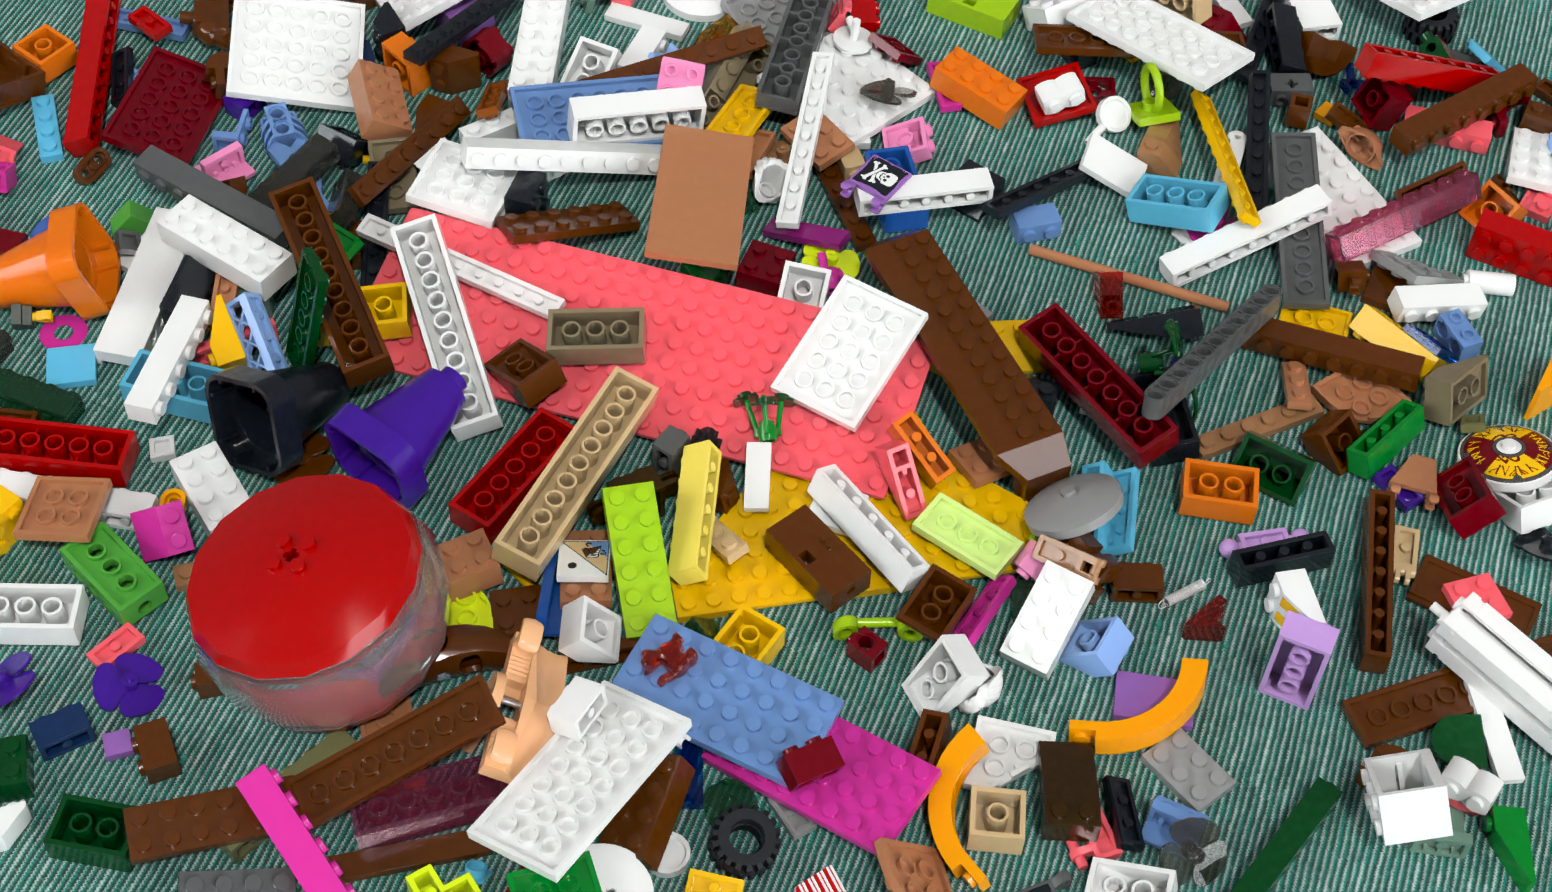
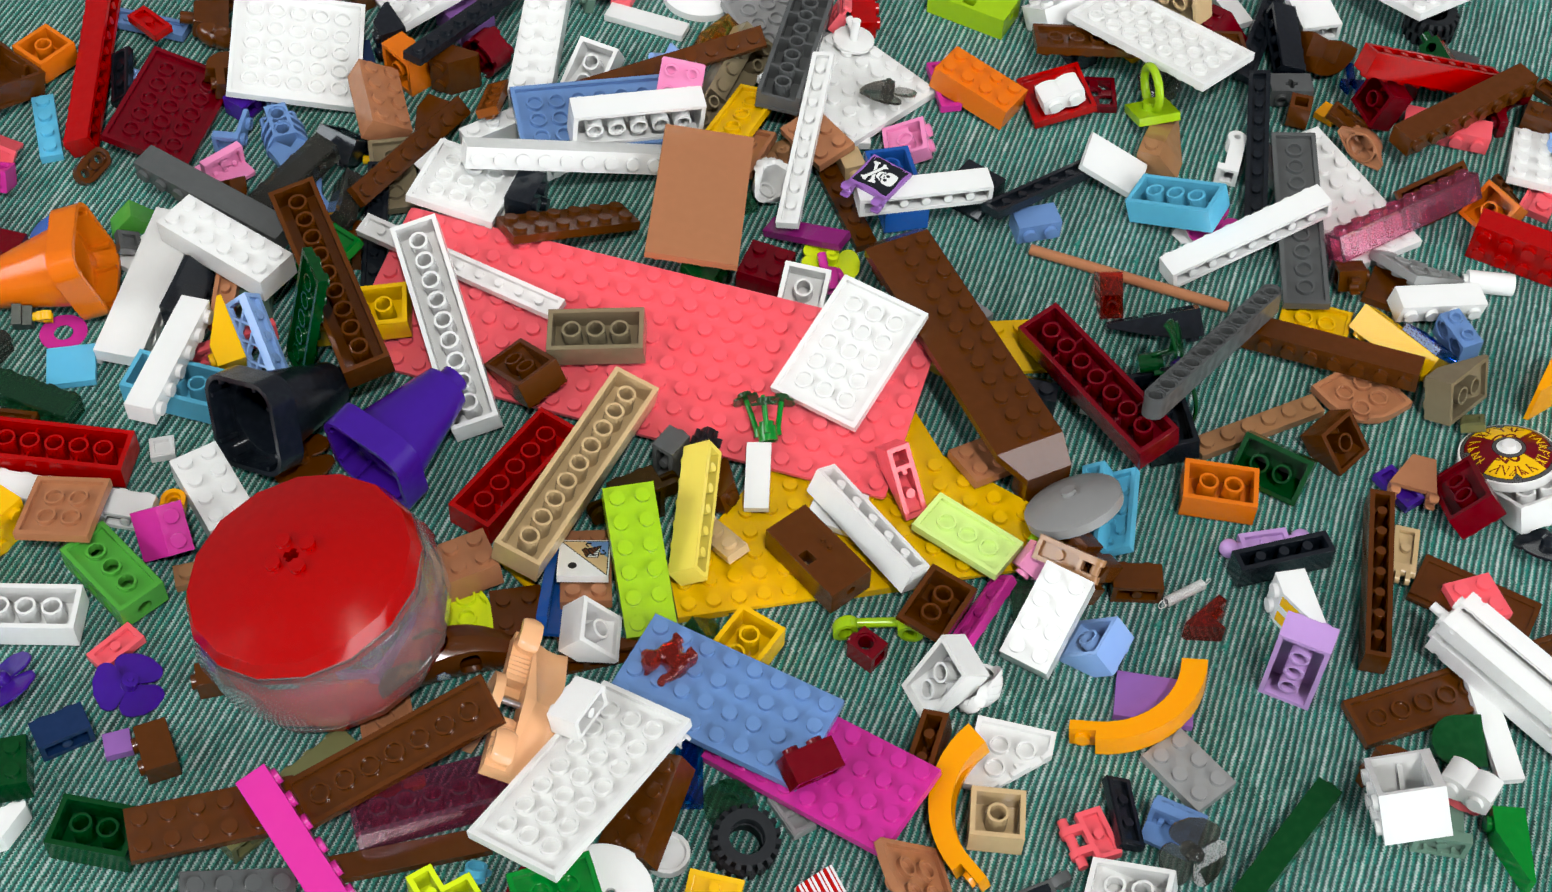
white brick [617,24,669,68] -> none
dark red plate [868,32,923,66] -> none
orange brick [887,410,956,489] -> none
dark brown slope [1038,741,1102,842] -> none
white piece [1084,96,1132,144] -> none
yellow plate [1190,89,1262,228] -> none
nougat plate [1280,361,1313,411] -> none
green brick [1347,399,1425,480] -> none
medium azure tile [1466,38,1506,72] -> none

